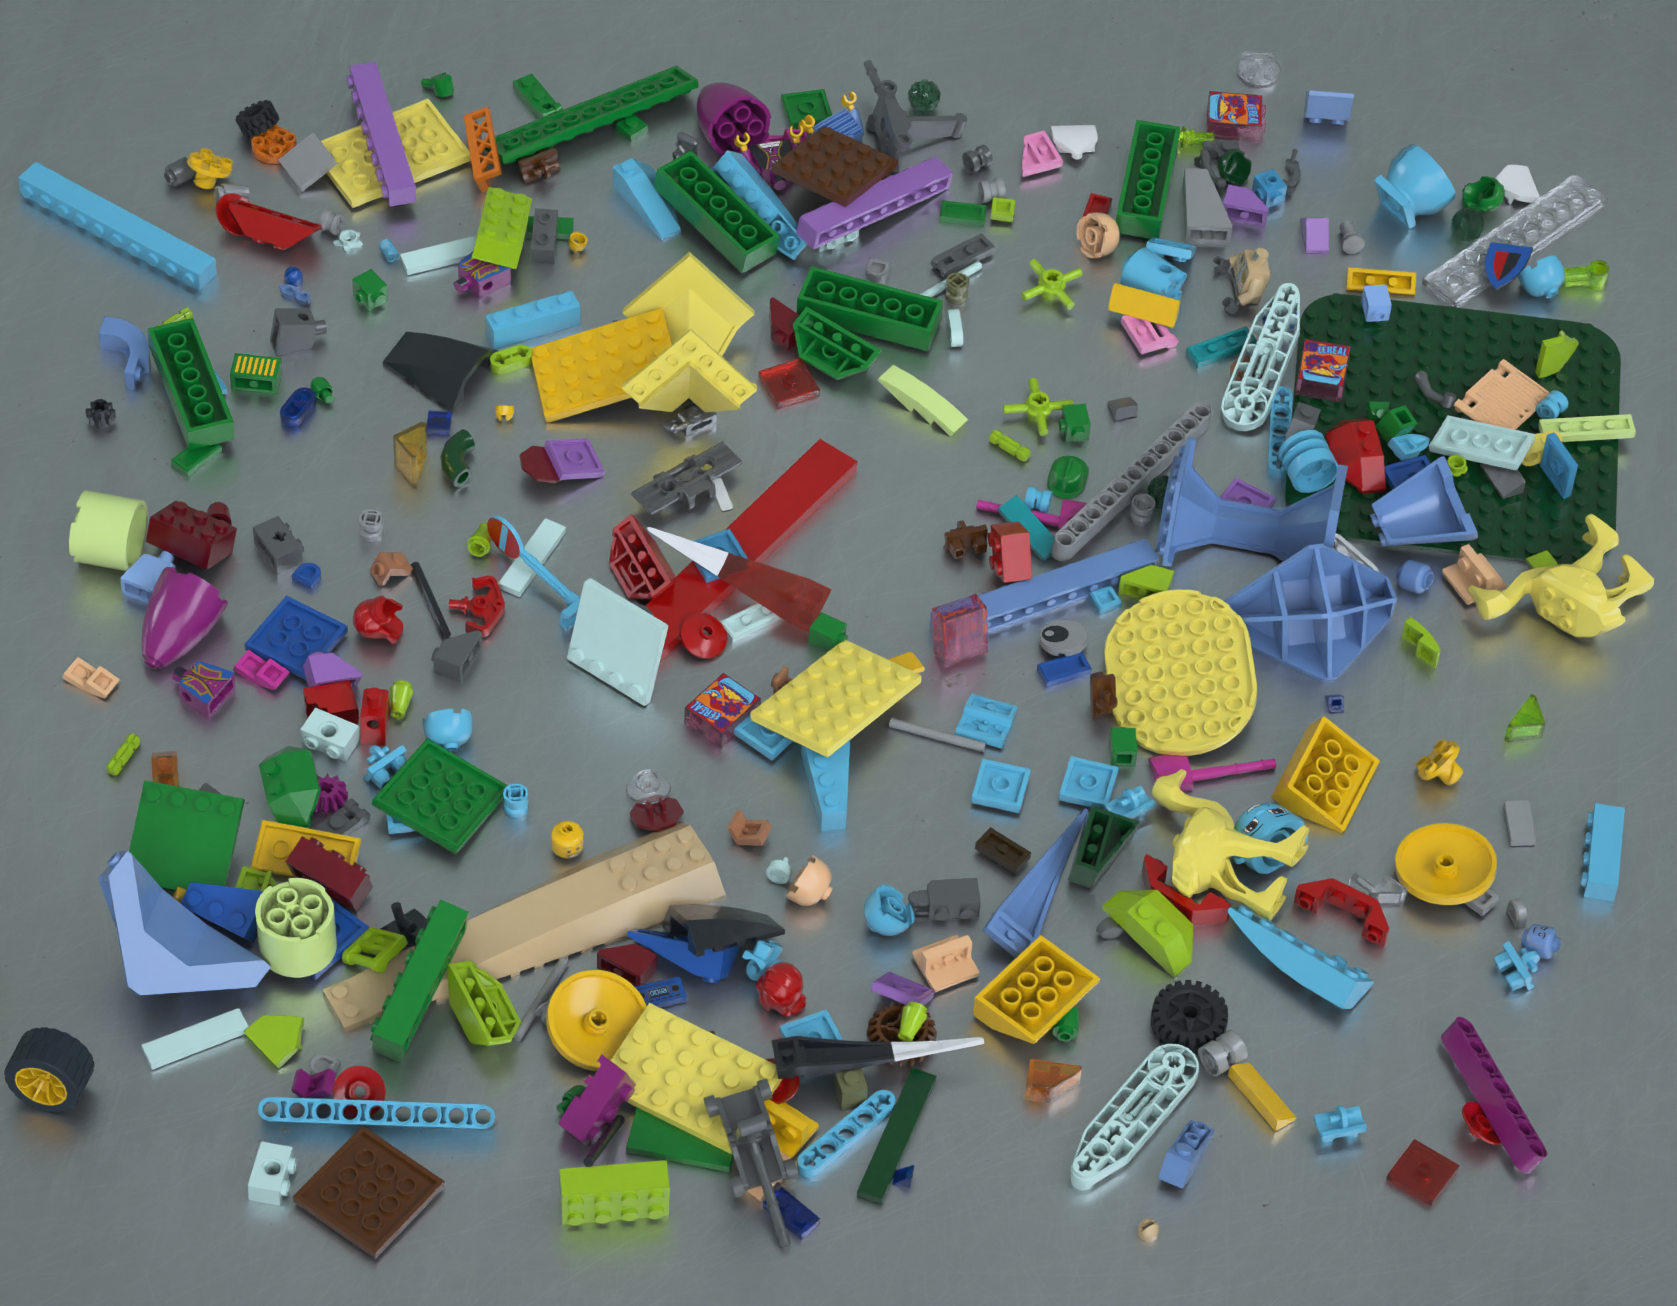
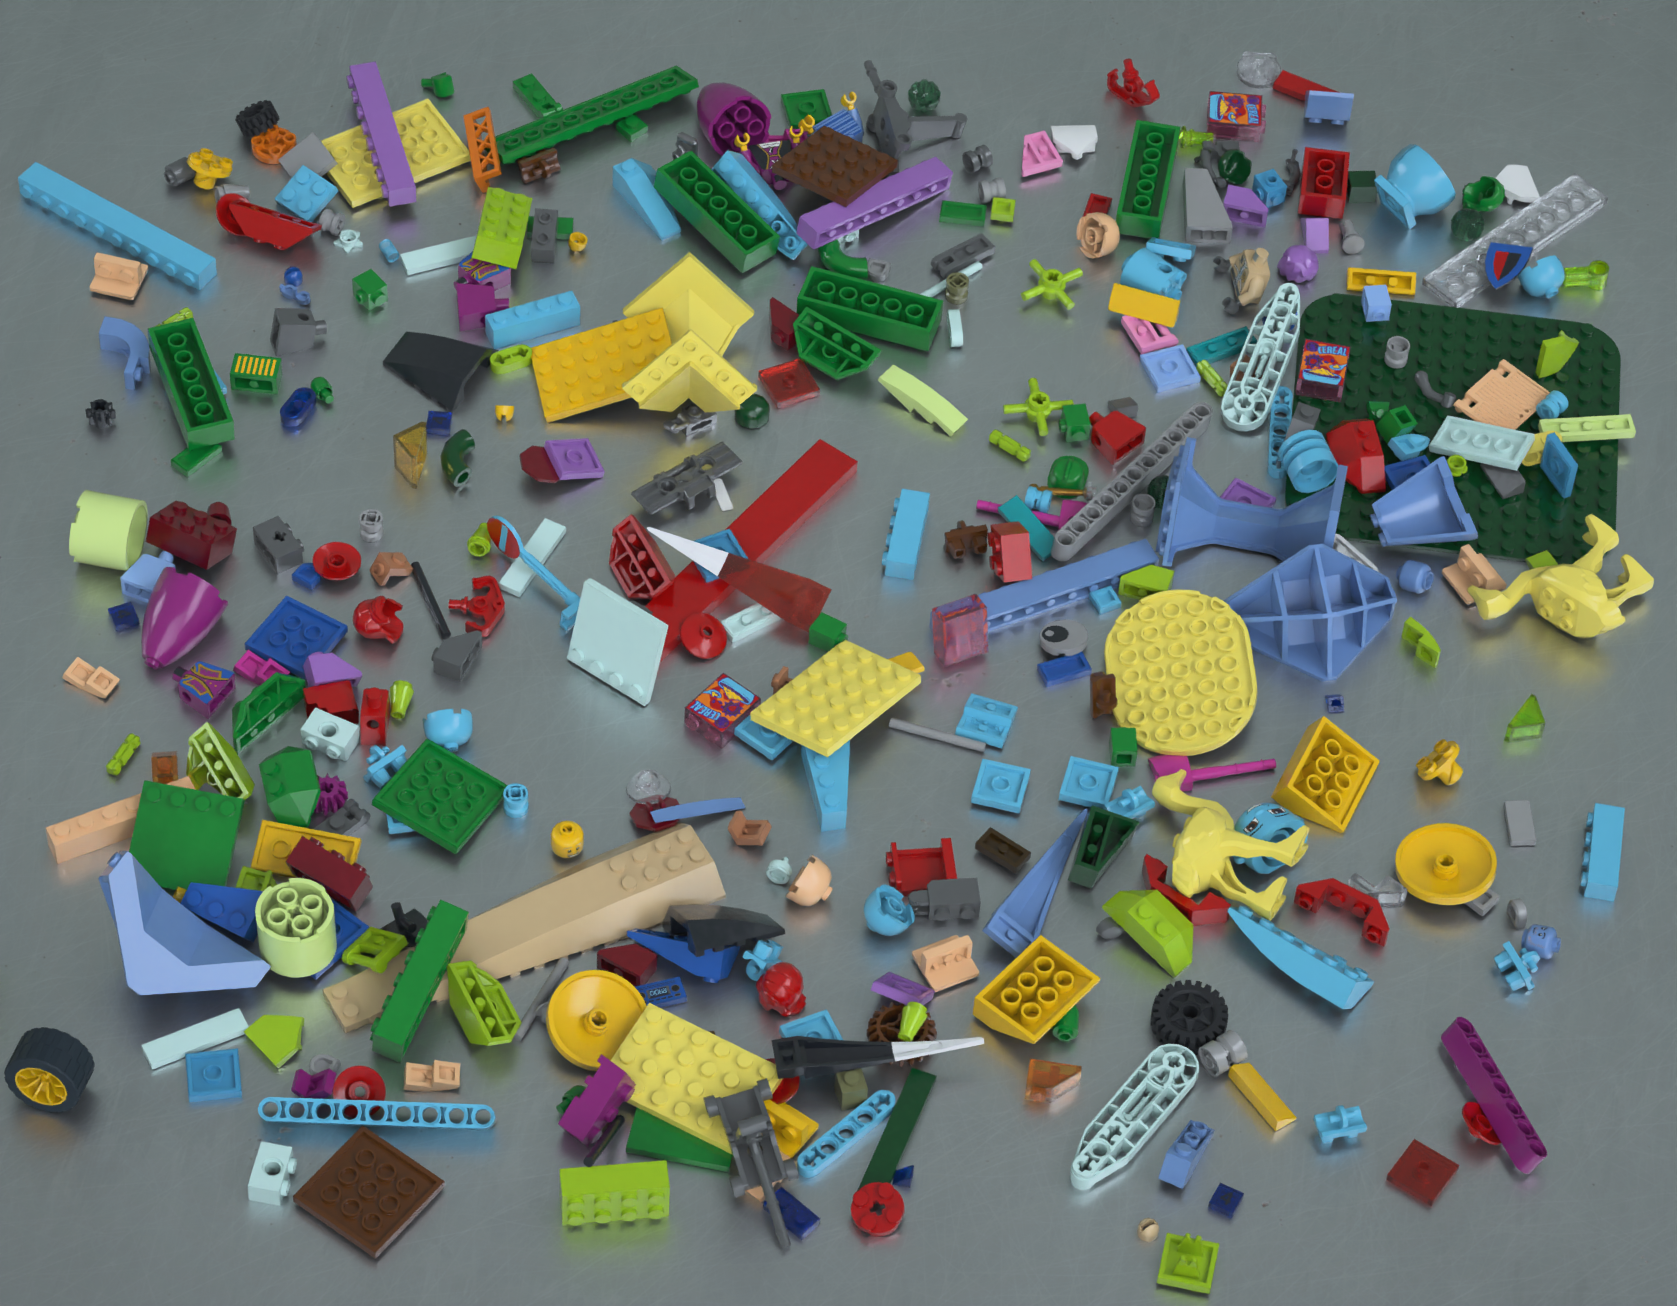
none -> light nougat brick [46,776,196,864]
none -> light nougat bracket [90,252,148,300]
none -> clear blue tile [108,602,140,632]
none -> dark azure tile [185,1048,242,1102]
none -> lime wedge [186,722,255,800]
none -> green wedge [232,672,306,755]
none -> medium azure plate [275,165,338,222]
none -> red dish [313,542,361,580]
none -> light nougat slope [403,1060,460,1091]
none -> magenta torso [457,284,509,332]
none -> medium blue sticker [650,797,746,823]
none -> dark green hair [735,393,770,429]
none -> green cylinder [818,240,868,280]
none -> red plate [851,1182,905,1237]
none -> medium azure brick [882,489,930,580]
none -> red panel [886,838,957,897]
none -> piece [1029,482,1098,503]
none -> red torso [1089,411,1146,465]
none -> red piece [1107,58,1160,108]
none -> light blue tile [1140,344,1201,393]
none -> lime plate [1157,1233,1219,1294]
none -> lime axle [1196,360,1228,397]
none -> clear blue tile [1208,1183,1244,1218]
none -> red tile [1273,70,1340,101]
none -> medium lavender hair [1277,245,1319,283]
none -> red brick [1298,147,1350,219]
none -> dark green brick [1347,171,1378,203]
none -> light grey wheel [1384,336,1410,369]

